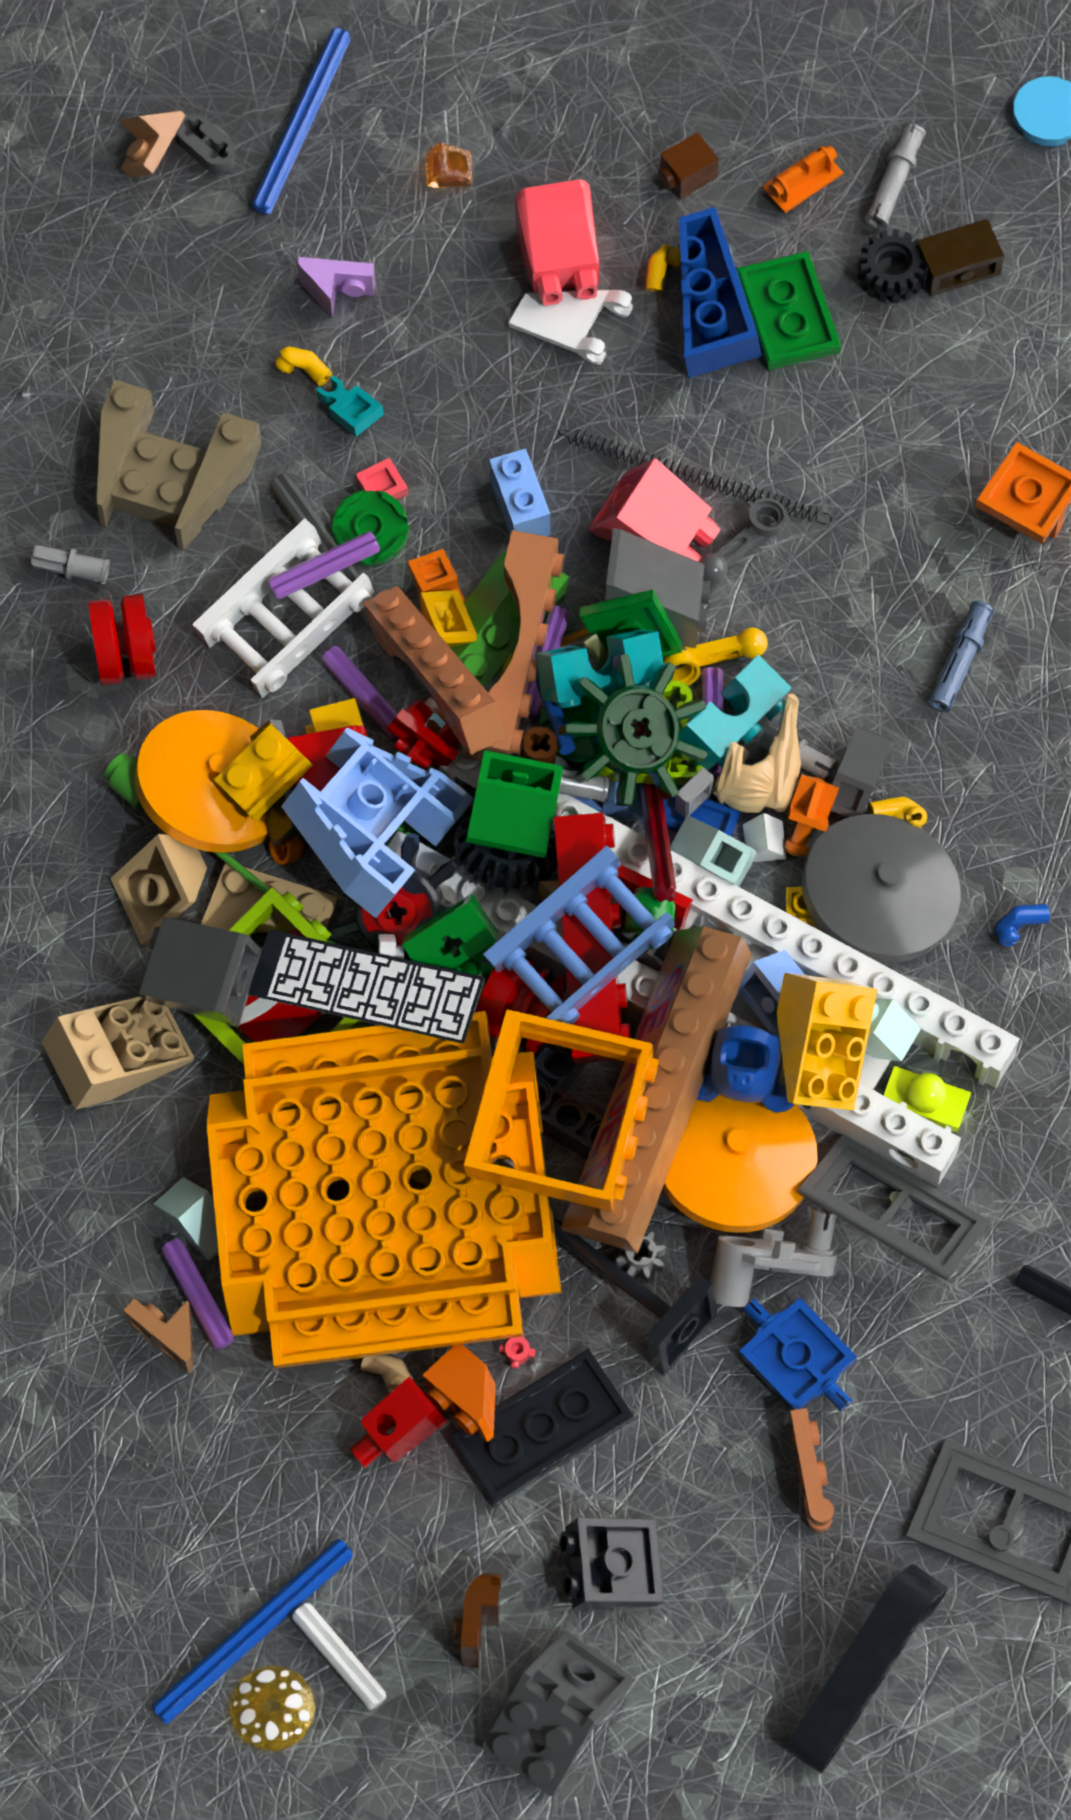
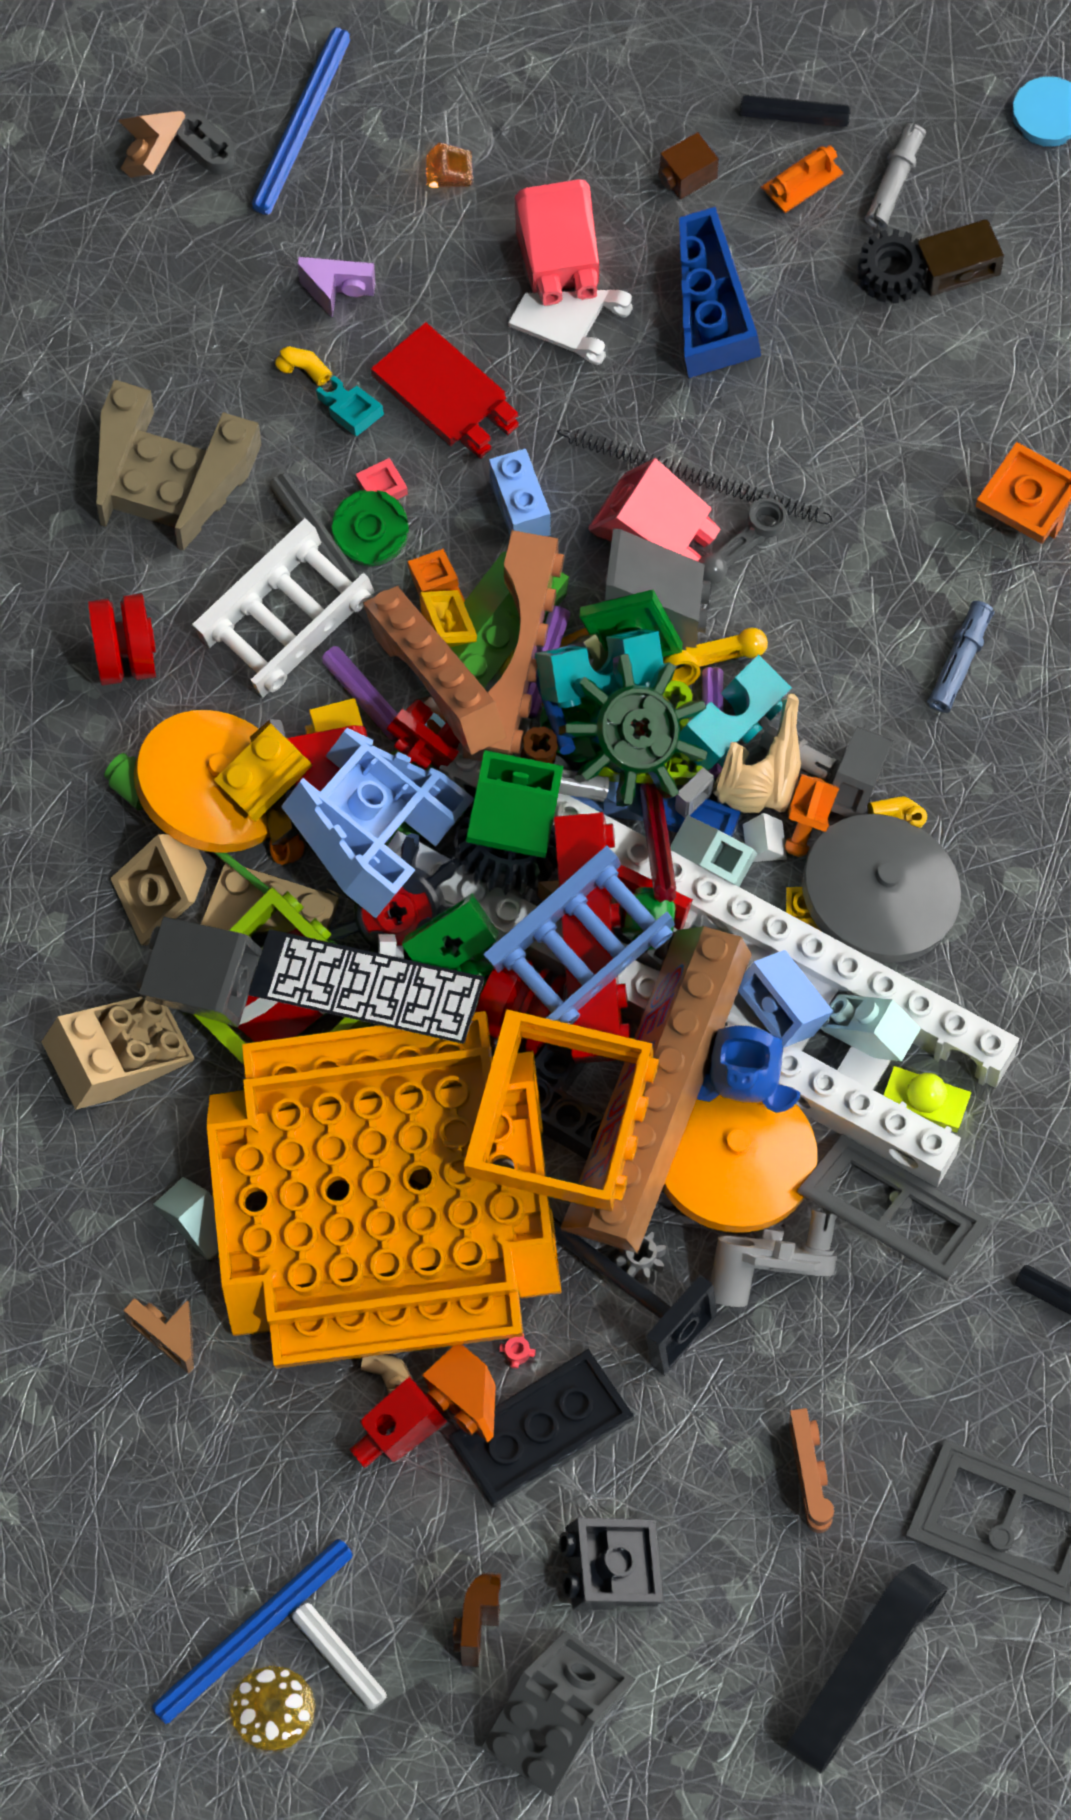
light grey axle [31,545,110,584] -> none
medium lavender axle [162,1238,234,1350] -> none
medium lavender axle [269,531,380,599] -> none
yellow arm [645,244,681,293] -> none
green tile [736,251,841,371] -> none
blue plate [739,1297,857,1412] -> none
yellow slope [777,972,877,1110] -> none
blue arm [994,904,1050,947] -> none
none -> red tile [371,322,519,459]
none -> black axle [740,95,850,127]

